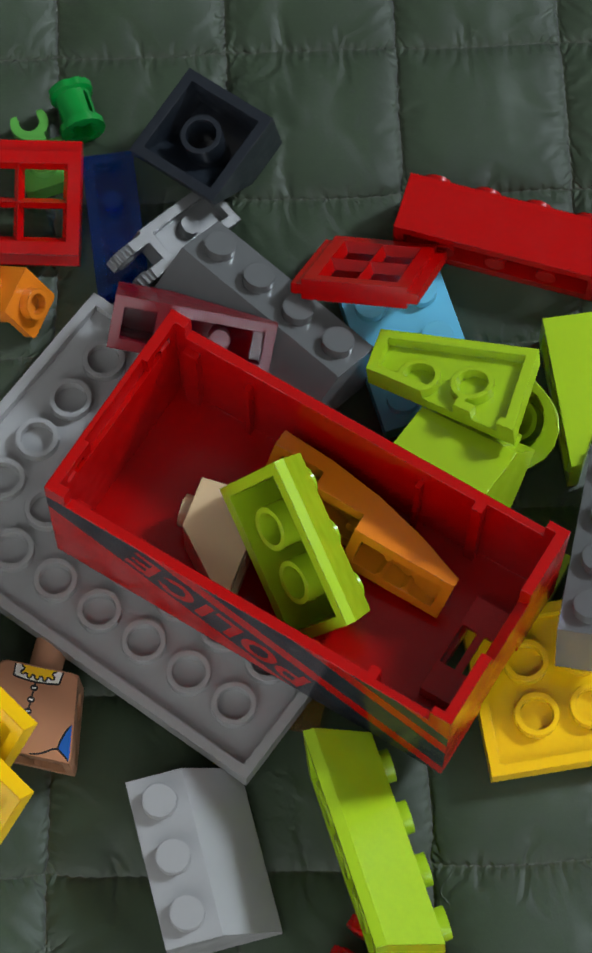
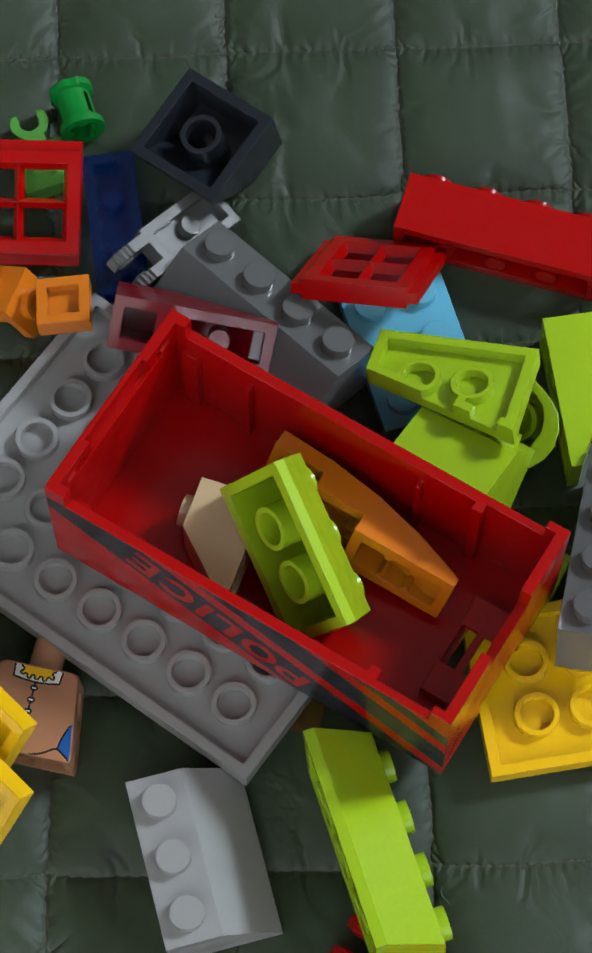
none -> orange plate [36,274,93,336]

